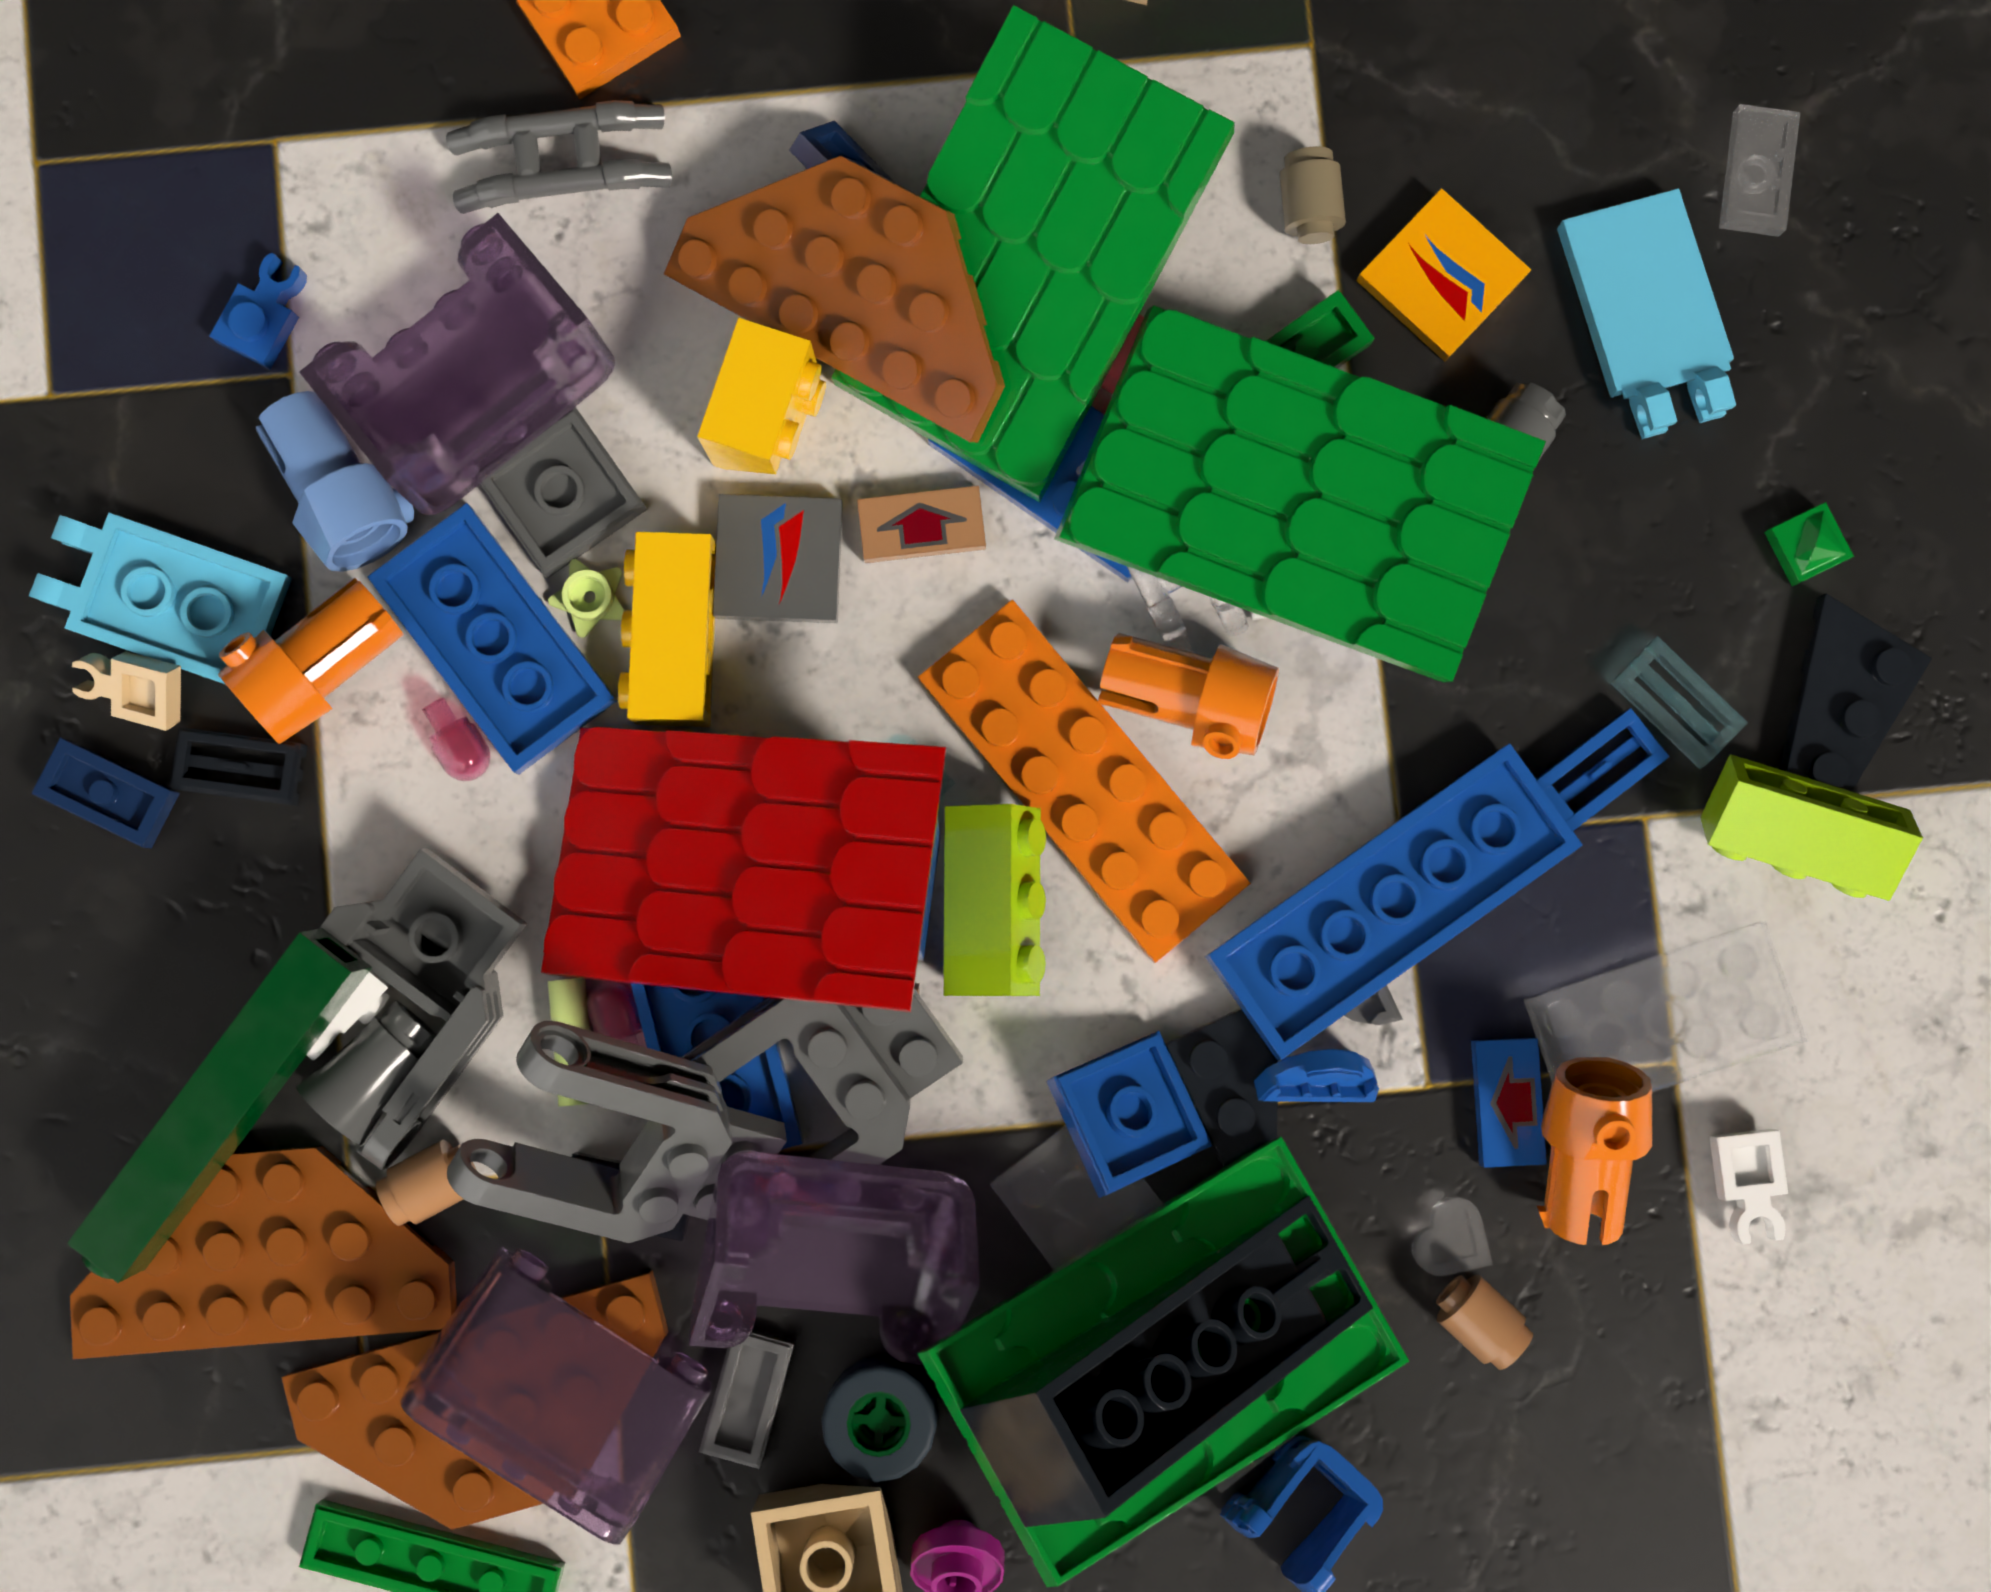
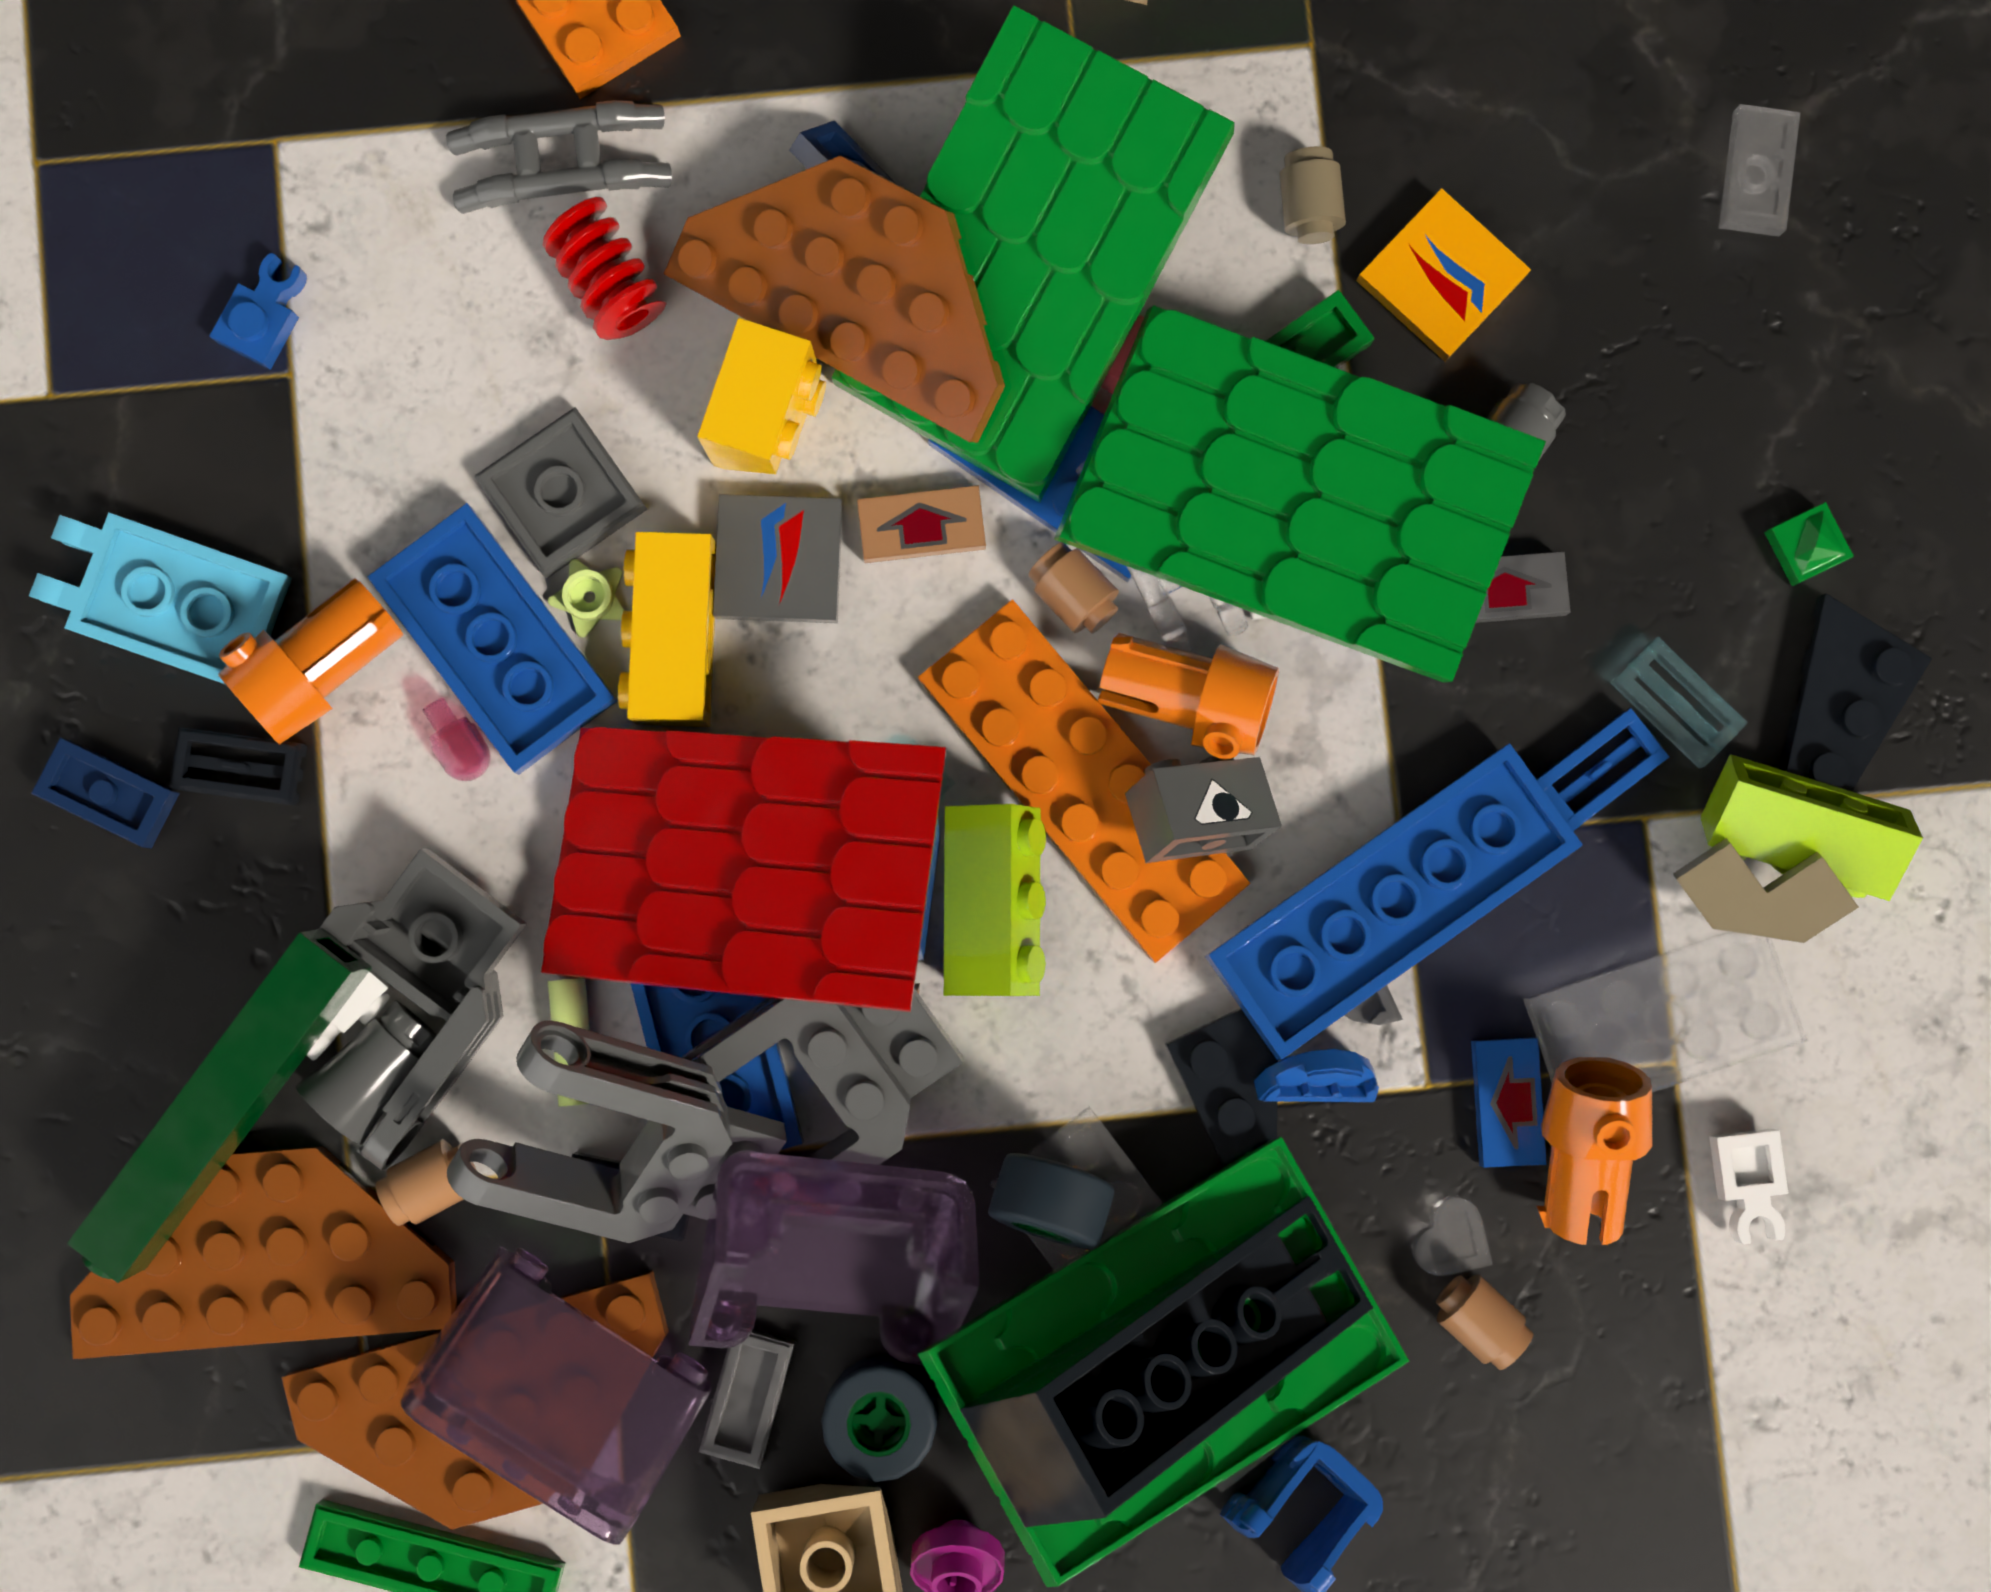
tan plate [72,651,181,731] -> none
medium blue piece [256,391,414,572] -> none
clear purple windscreen [299,213,616,515] -> none
clear pink cylinder [587,981,642,1045] -> none
blue tile [1046,1031,1212,1198] -> none
medium azure tile [1557,188,1736,439] -> none
none -> red piece [542,197,667,340]
none -> black wheel [988,1153,1115,1250]
none -> medium nougat brick [1028,542,1119,634]
none -> dark grey brick [1125,756,1282,863]
none -> flat silver tile [1476,552,1571,623]
none -> dark tan tile [1673,838,1859,943]

